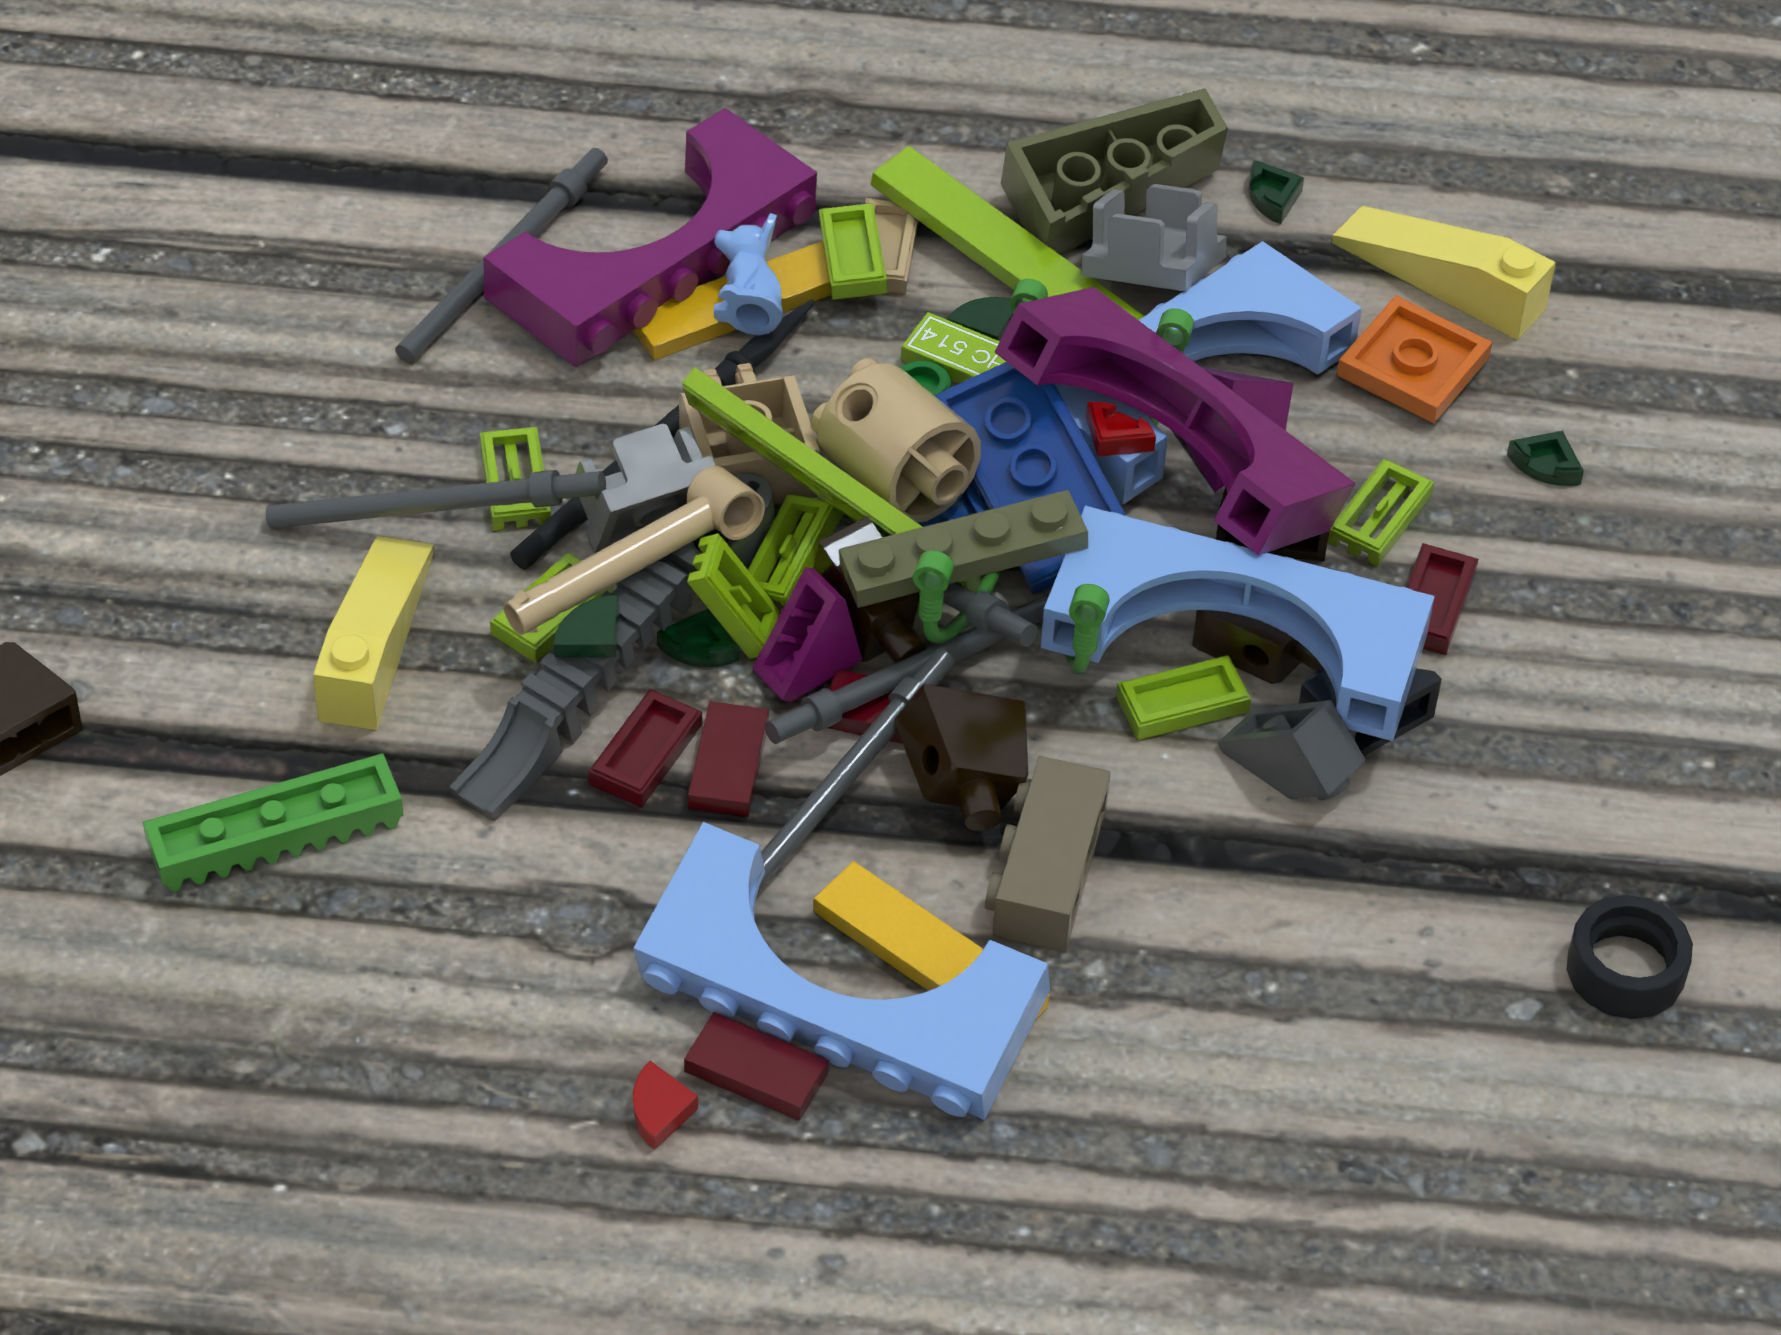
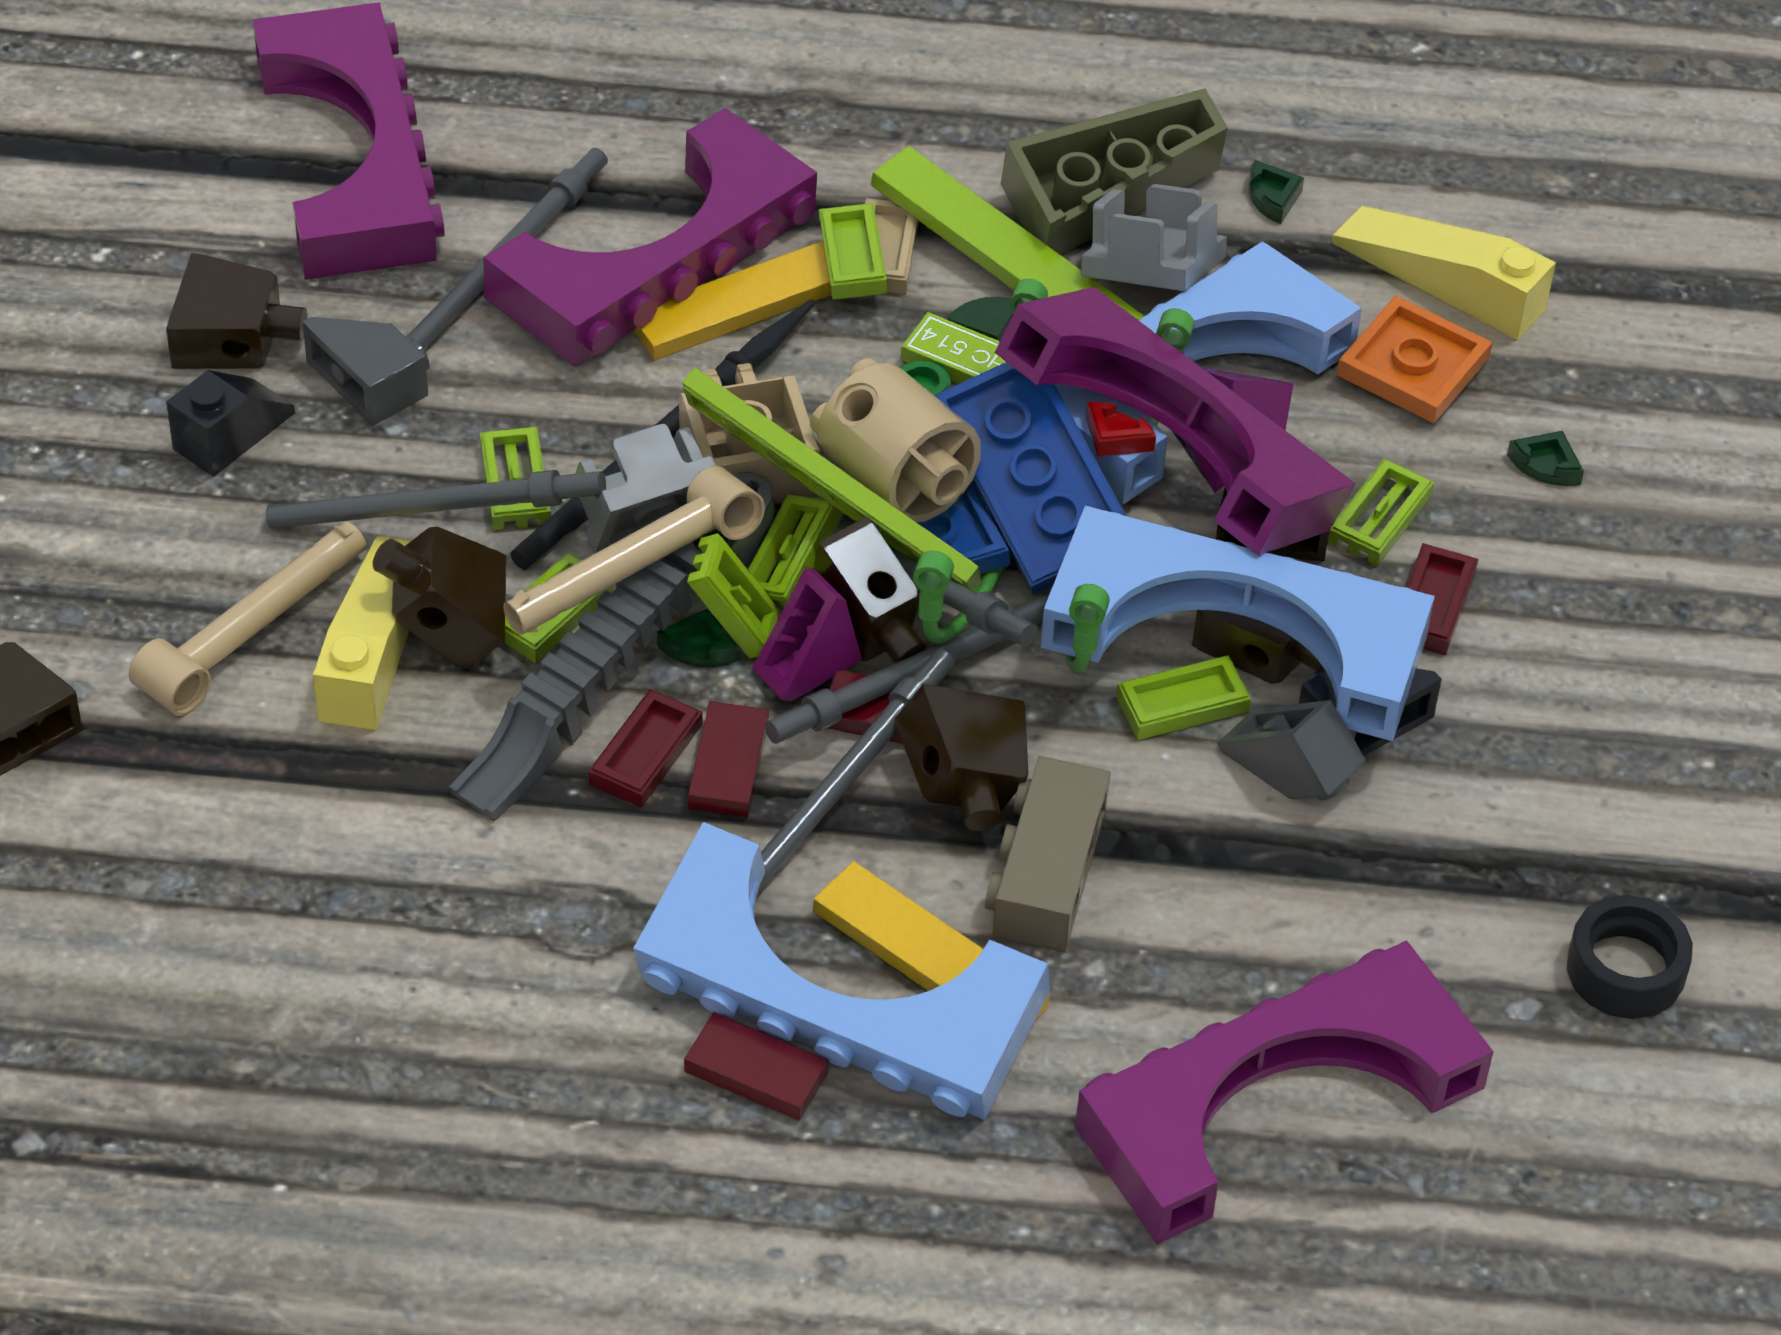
bright green gear [143,753,404,892] -> none
dark green tile [553,595,620,657] -> none
red tile [633,1061,698,1149] -> none
light blue animal [714,213,783,336] -> none
olive plate [839,490,1088,608] -> none
none -> tan piece [129,521,366,716]
none -> dark brown torso [166,253,307,369]
none -> black slope [166,370,295,477]
none -> magenta arch [252,2,445,280]
none -> dark grey slope [302,317,429,426]
none -> dark brown torso [373,526,506,671]
none -> magenta arch [1075,940,1494,1244]

